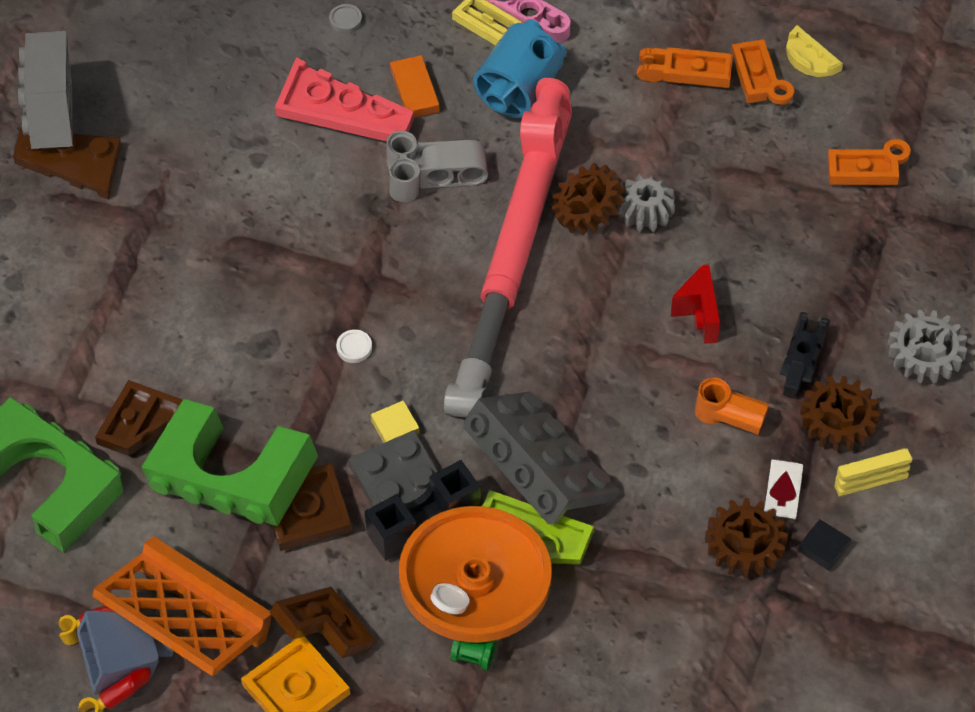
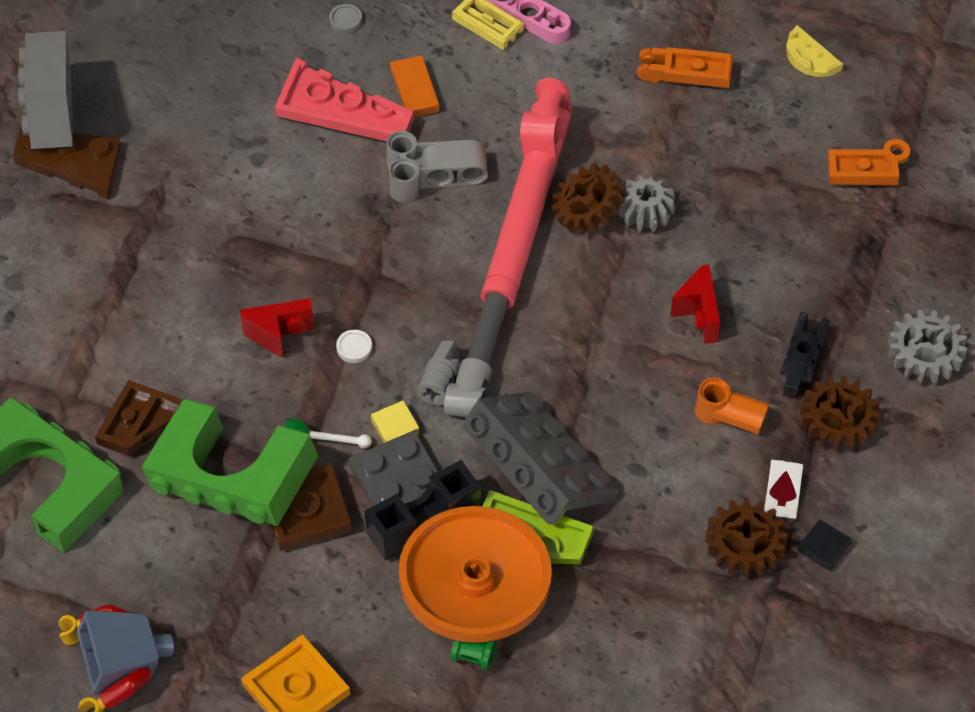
orange fence [92,536,272,677] -> none
reddish brown plate [270,586,375,659] -> none
white piece [431,583,469,614] -> none
dark azure cylinder [473,19,567,118] -> none
orange hinge [731,39,794,105] -> none
light yellow tile [834,448,912,497] -> none
none -> red slope [240,298,315,357]
none -> white hinge [285,417,372,449]
none -> light grey hinge [417,341,461,406]

